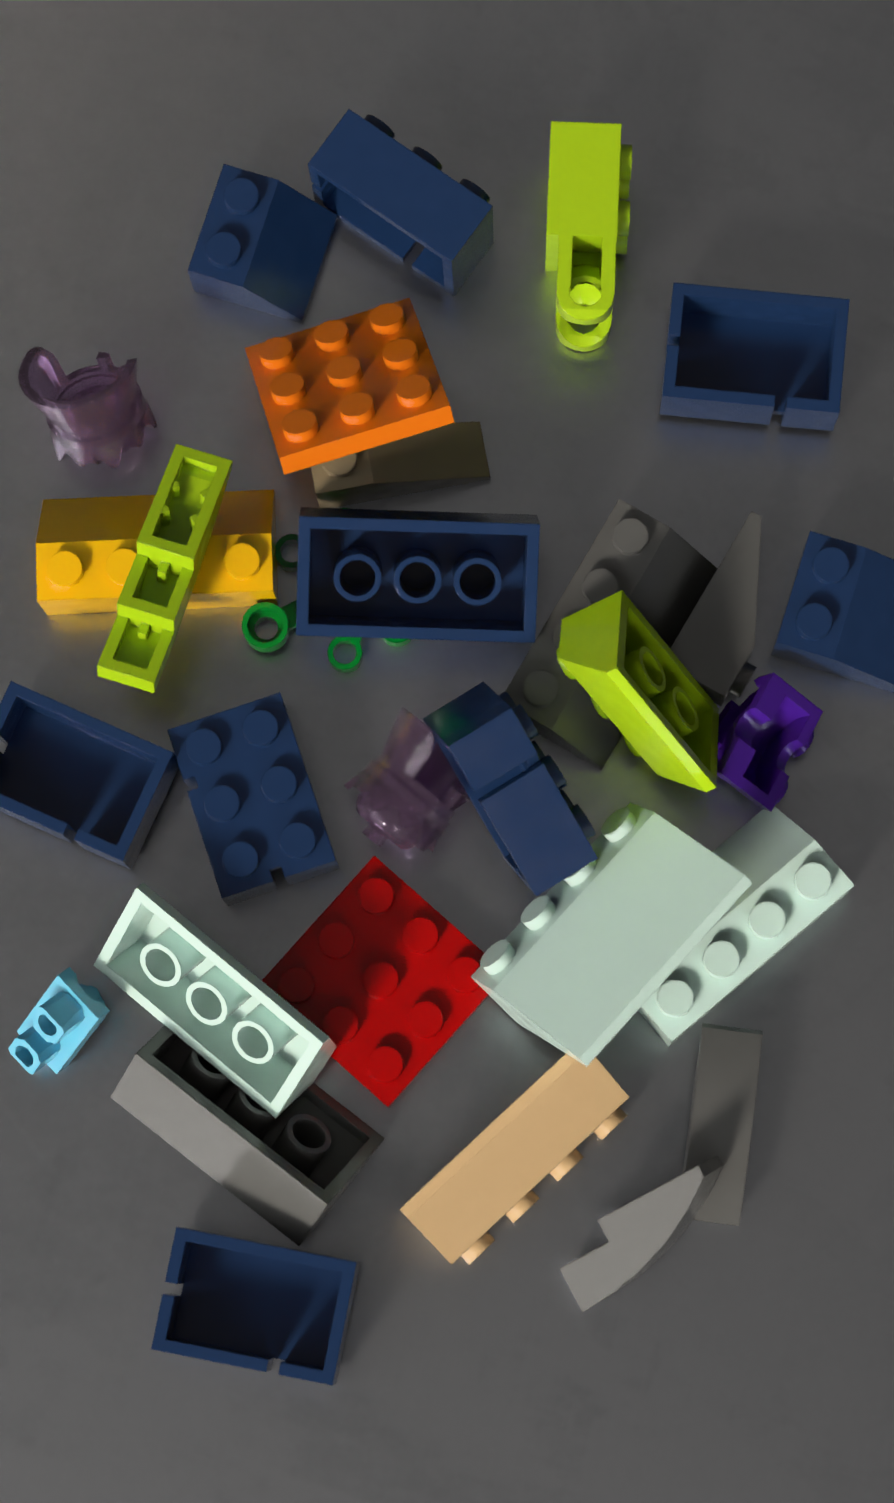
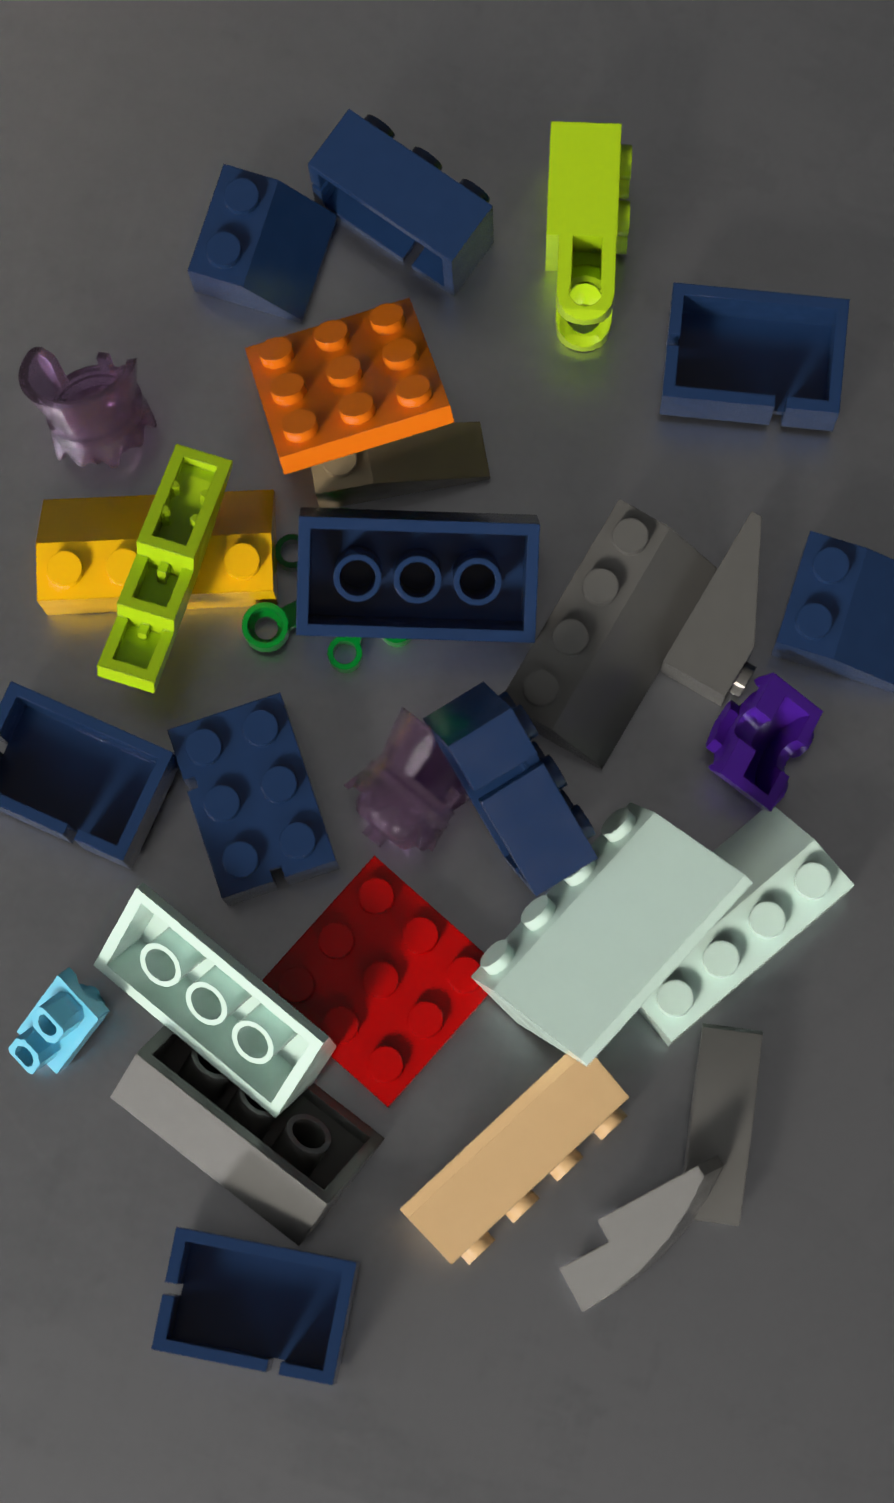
lime slope [556,590,719,792] -> none

